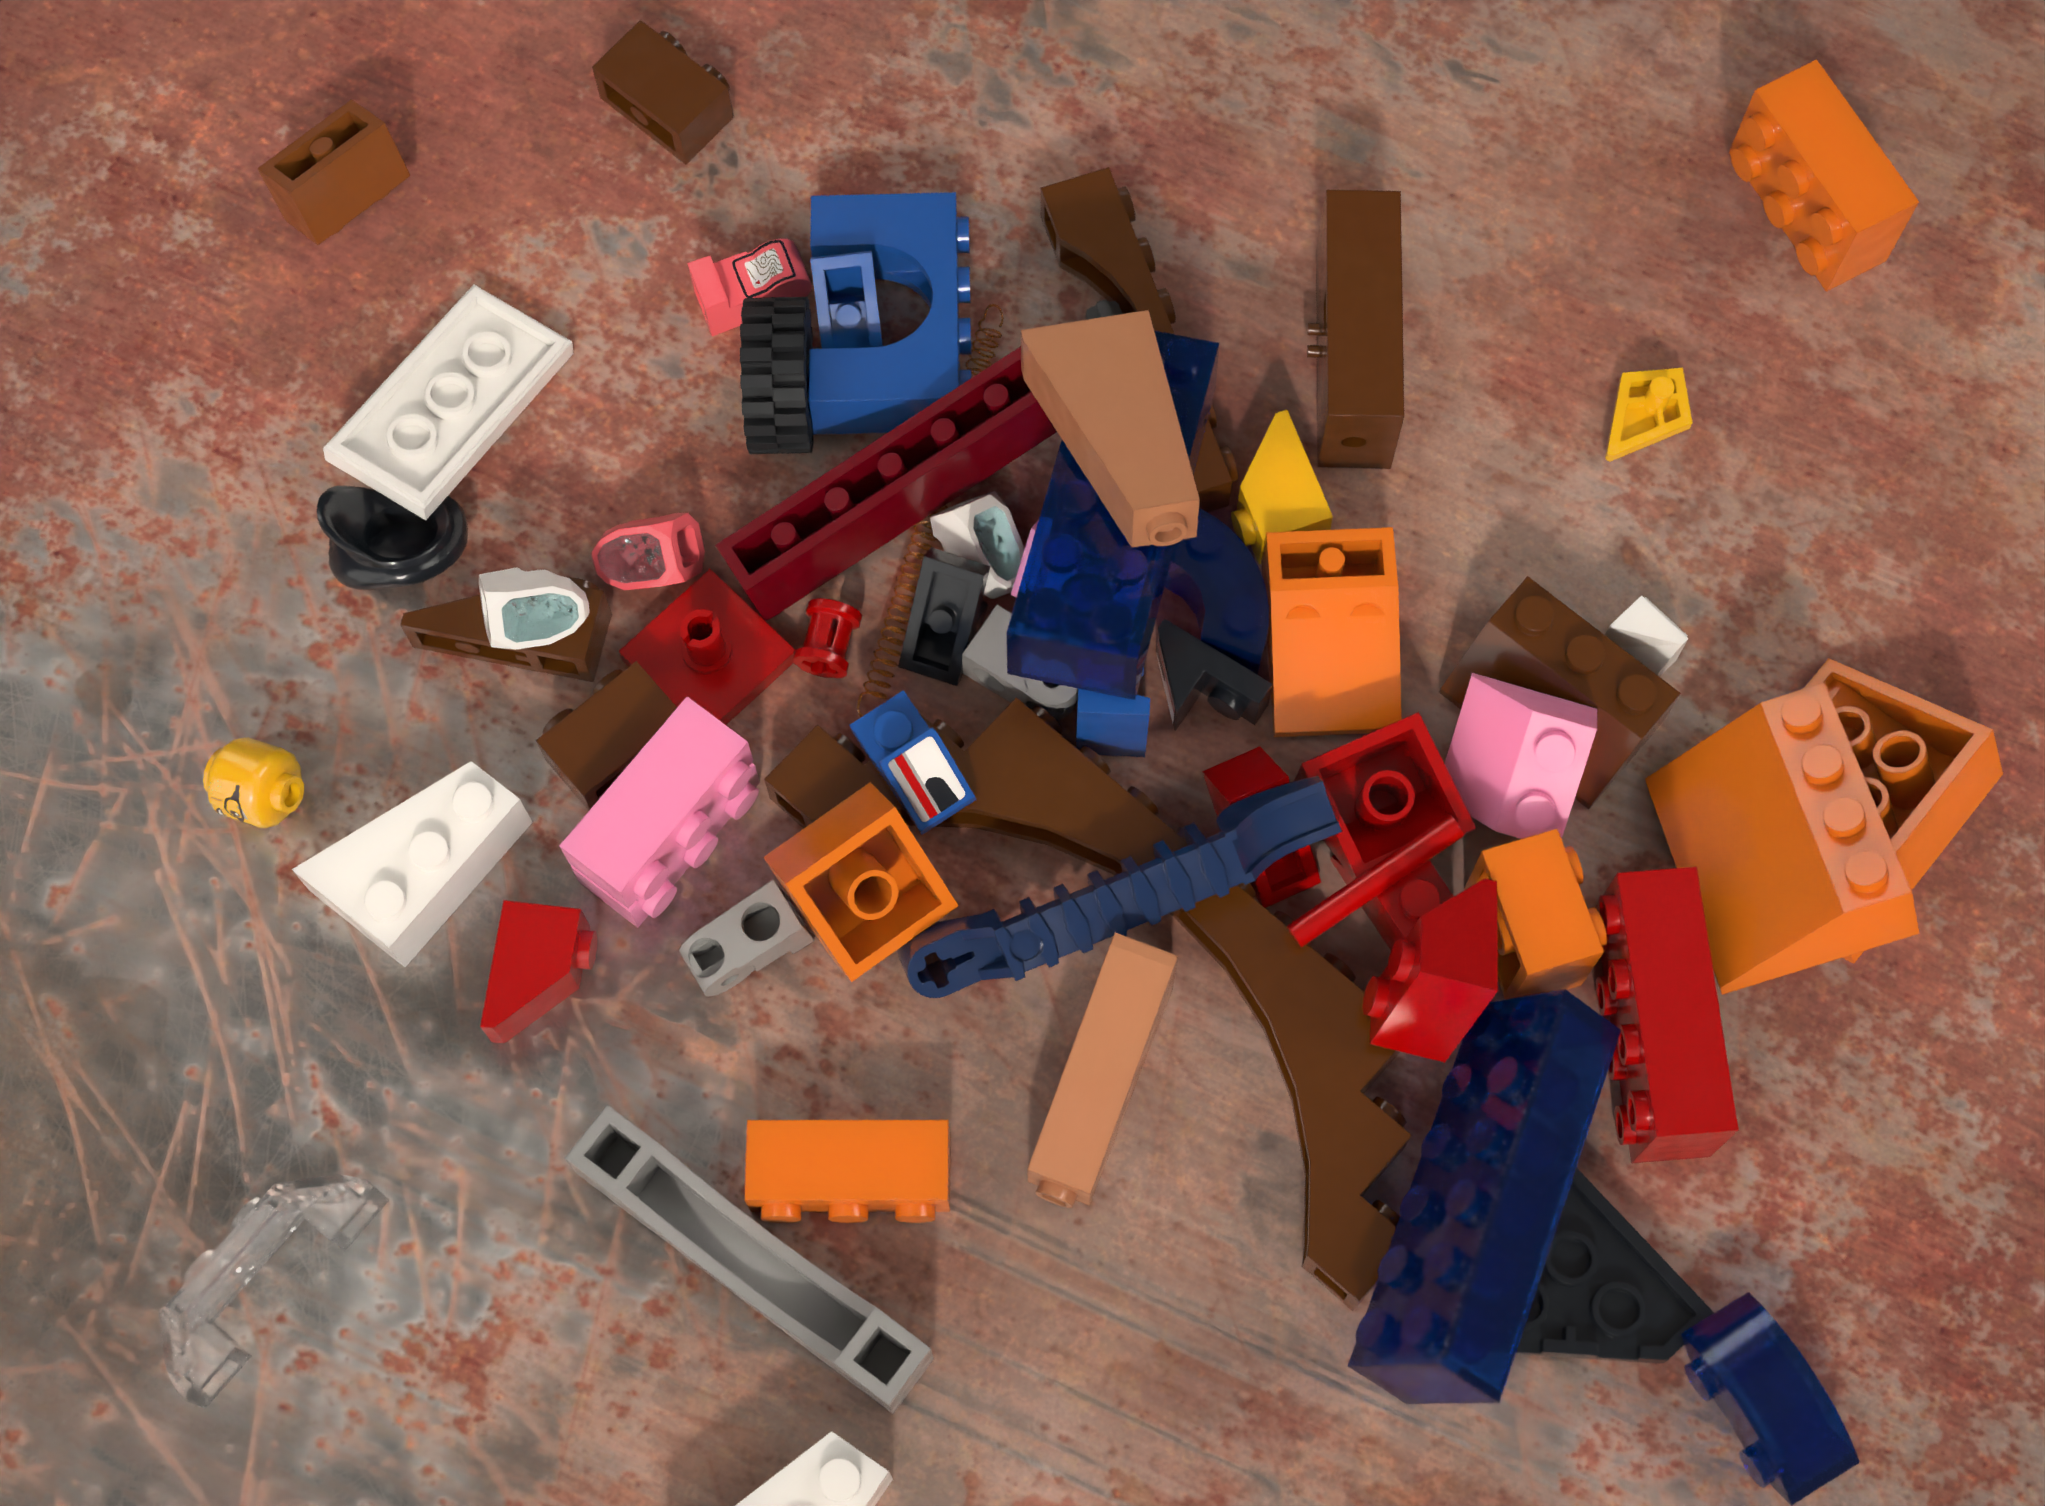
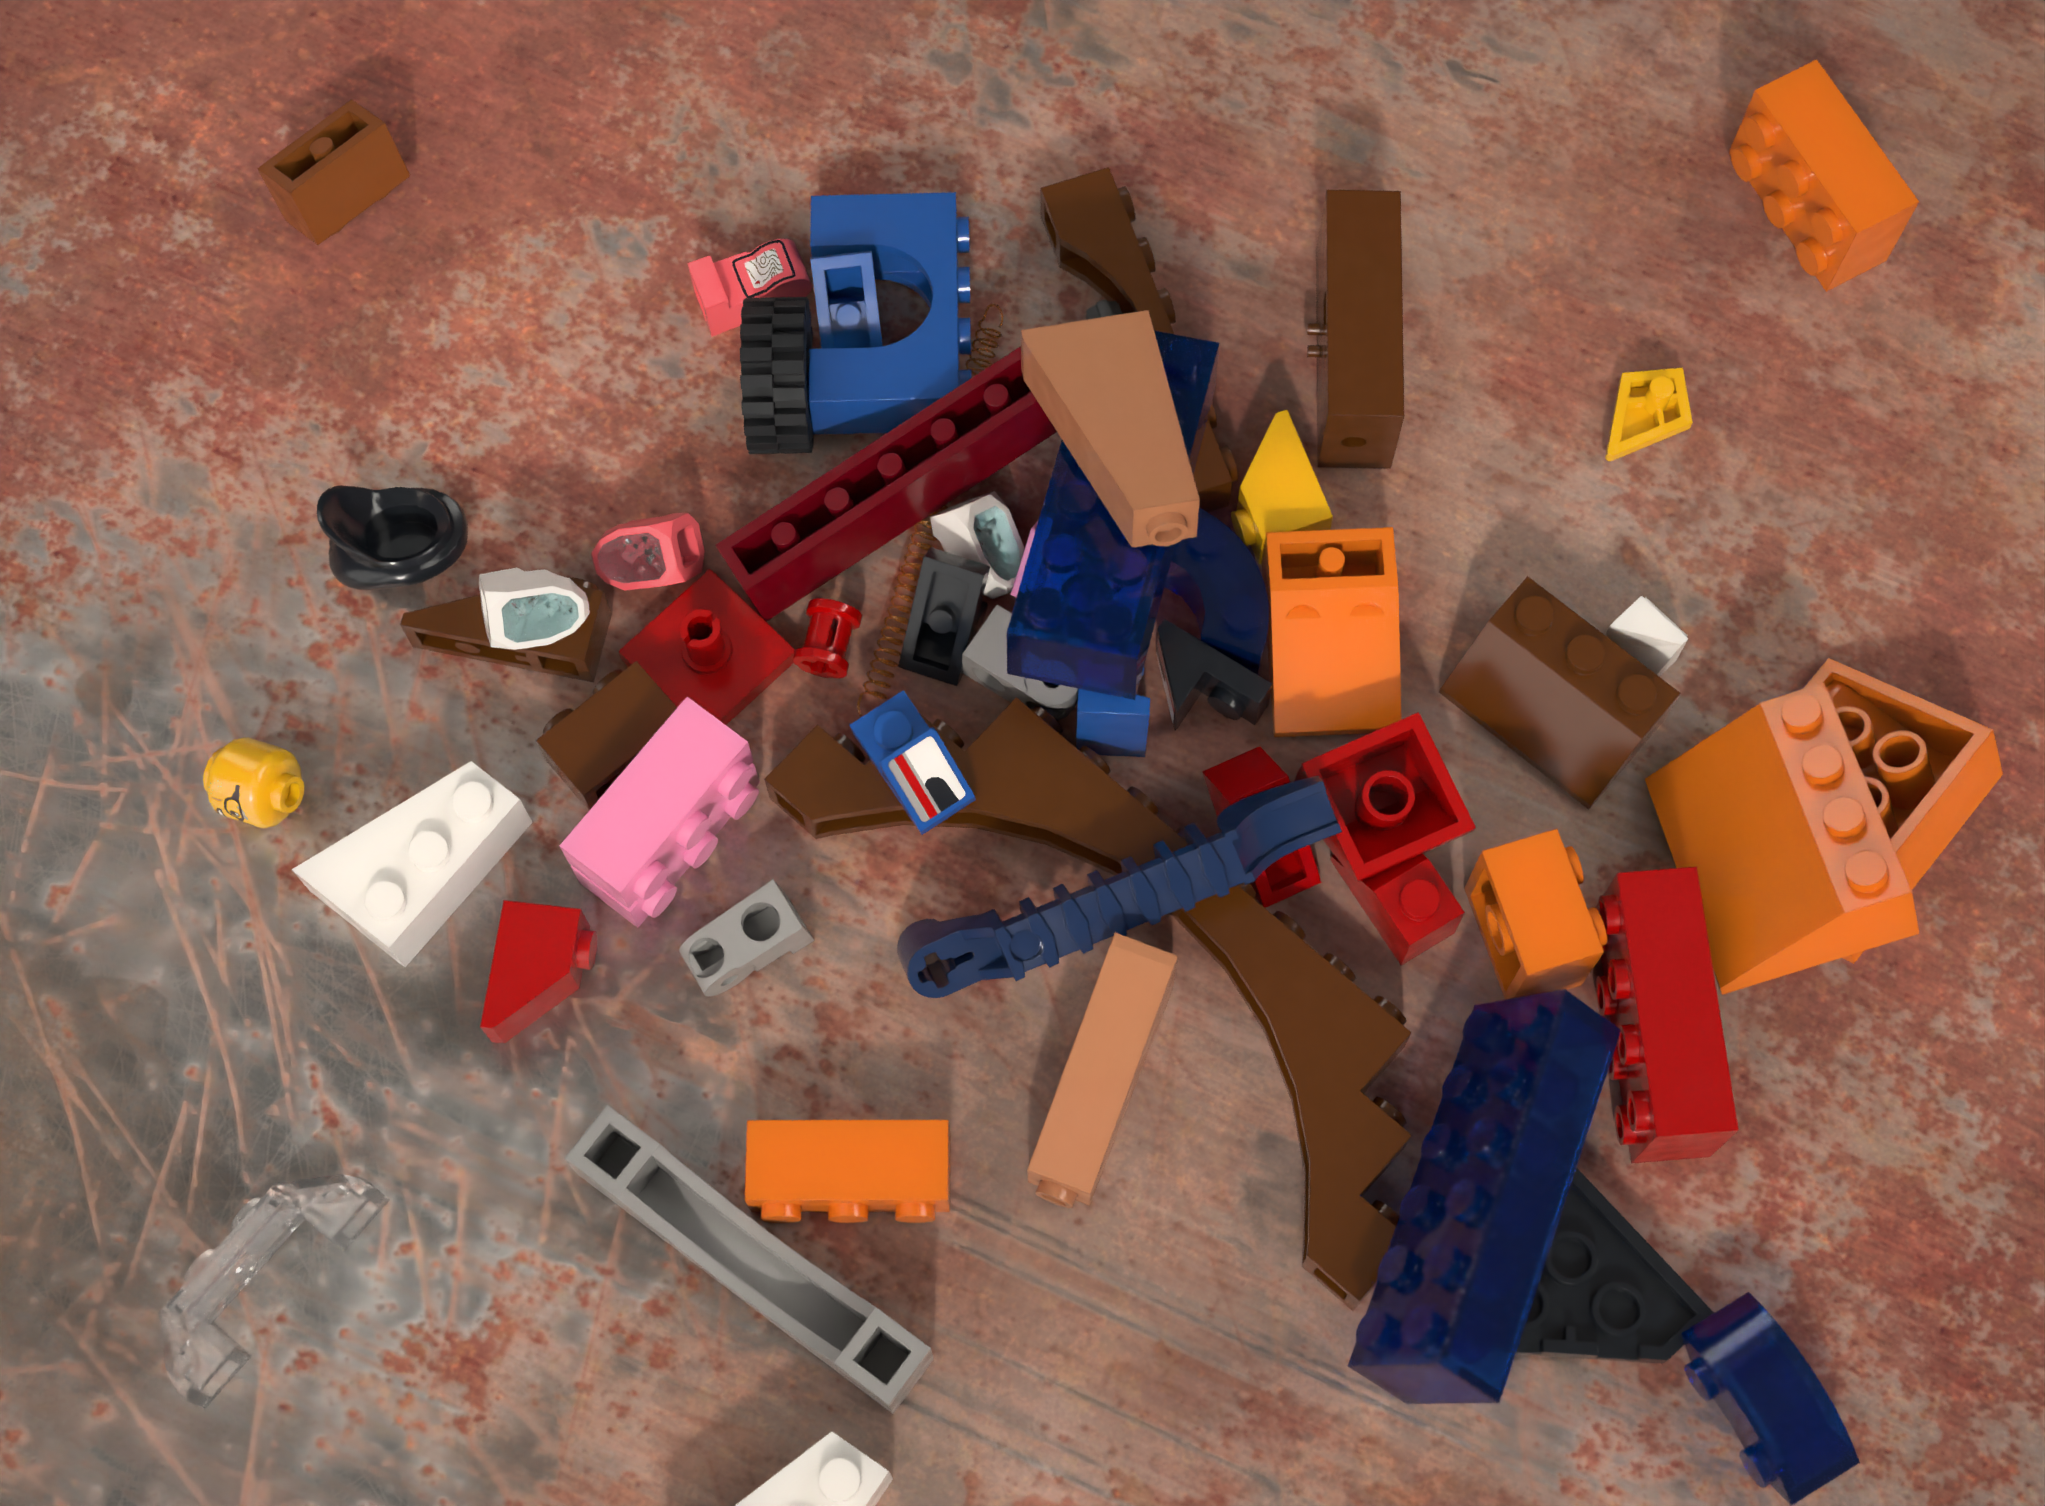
white tile [323,285,573,520] -> none
reddish brown brick [592,20,734,165] -> none
orange brick [763,782,959,982] -> none
red bar [1286,814,1465,948] -> none
red slope [1363,878,1498,1063] -> none
bright pink slope [1444,673,1597,839] -> none

